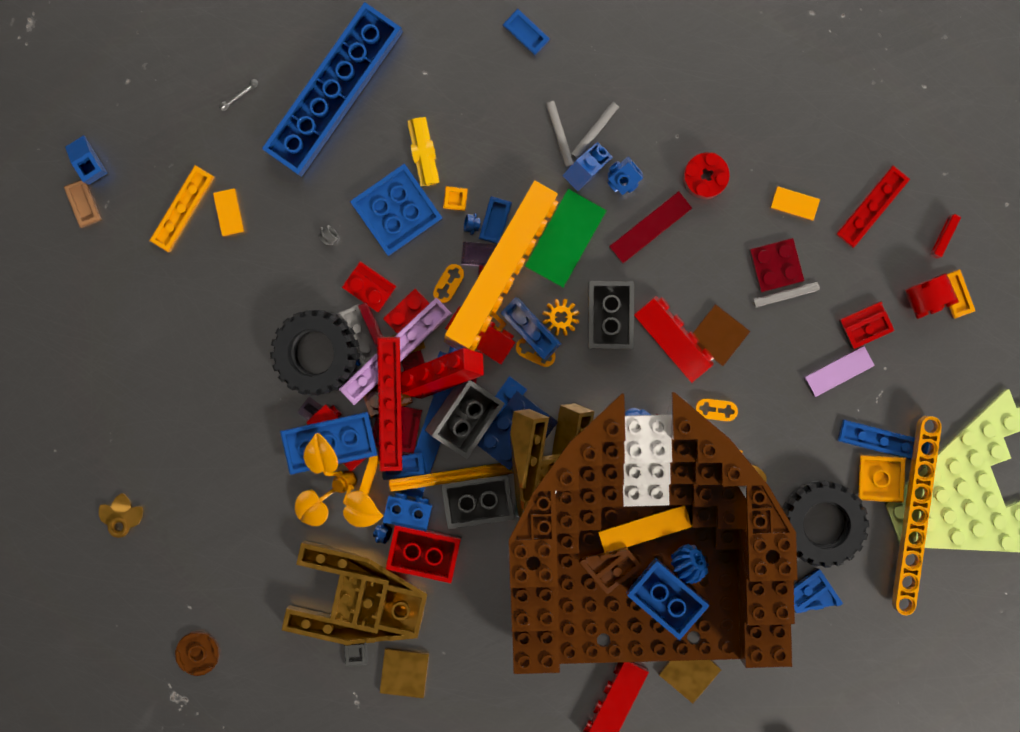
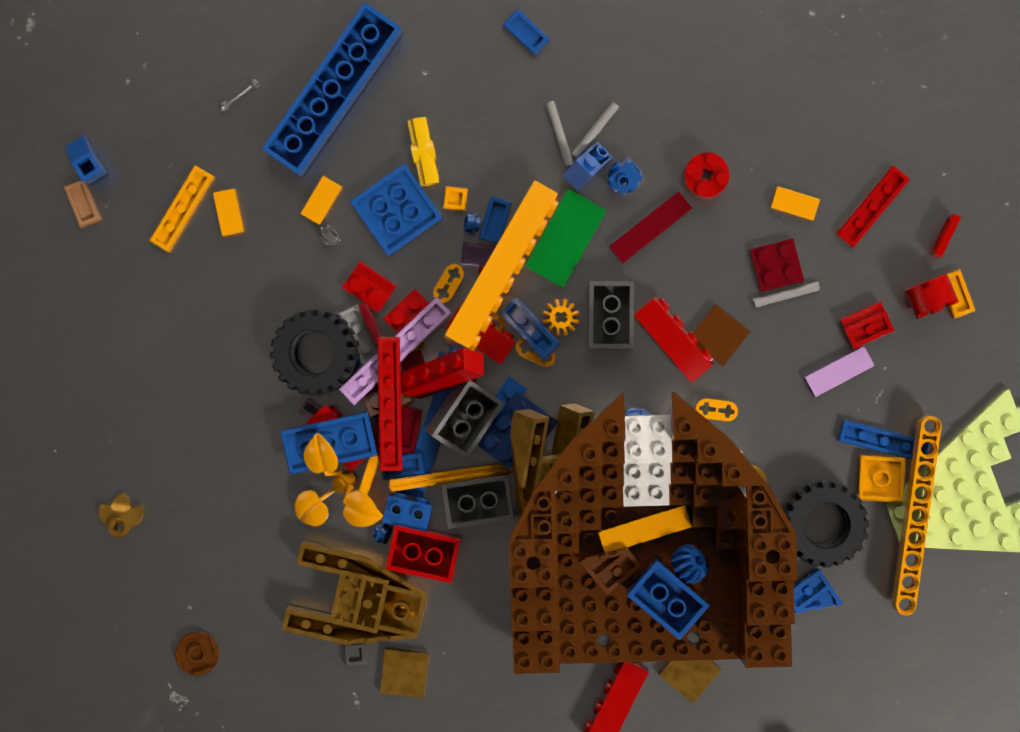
none -> light orange tile [300,176,343,225]

